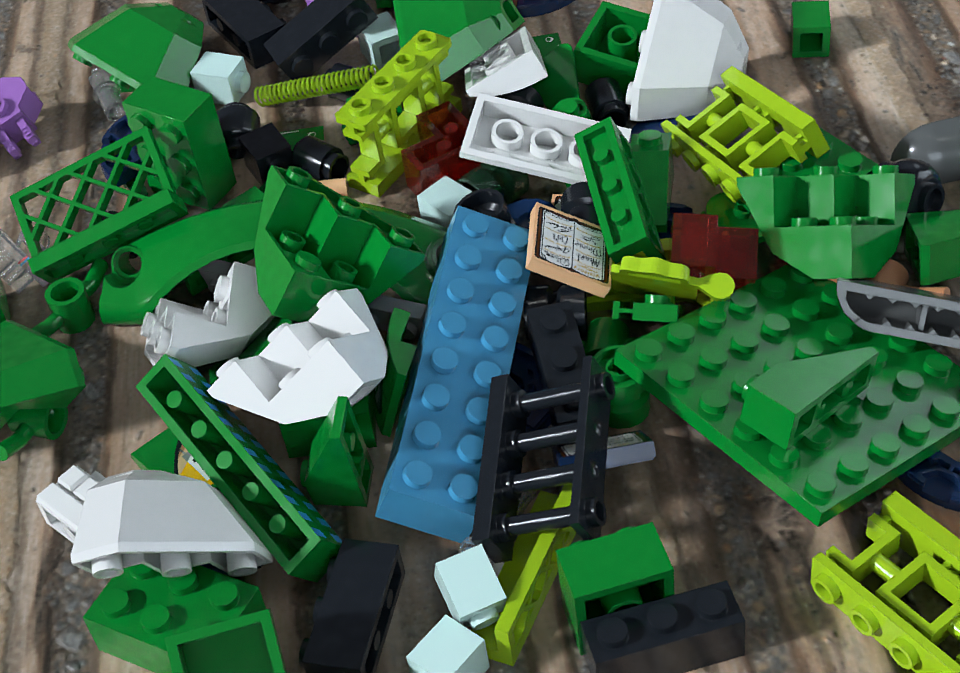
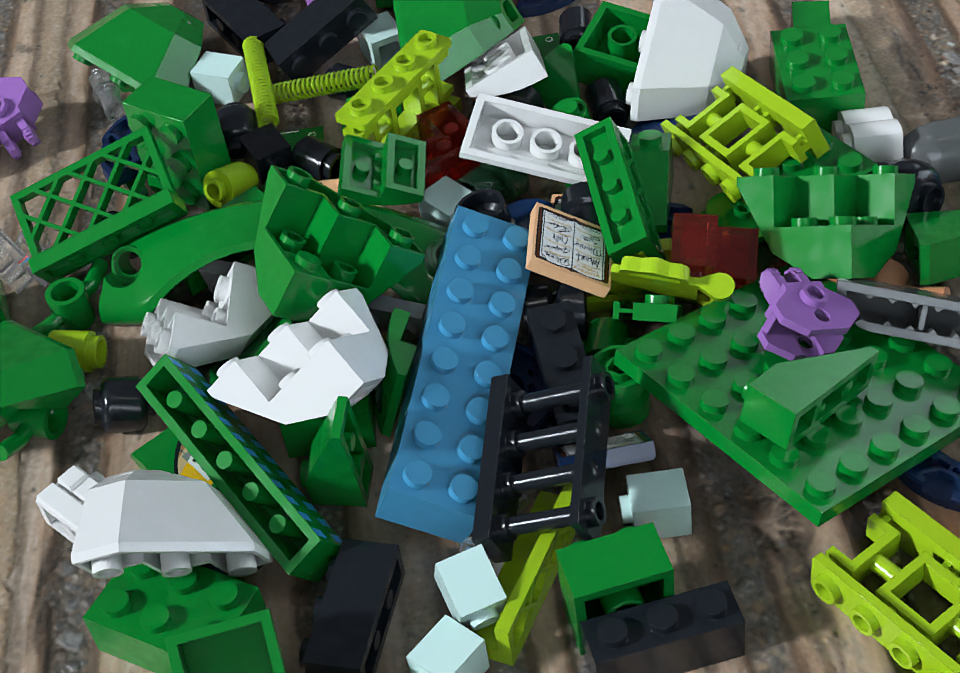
none -> lime brick [48,330,108,372]
none -> black head [93,376,157,433]
none -> lime brick [203,161,259,208]
none -> lime piece [242,36,279,128]
none -> green slope [338,132,426,206]
none -> black brick [559,6,593,51]
none -> light aqua brick [619,468,692,539]
none -> medium lavender hinge [757,267,860,361]
none -> green piece [769,24,866,133]
none -> white brick [832,106,903,163]

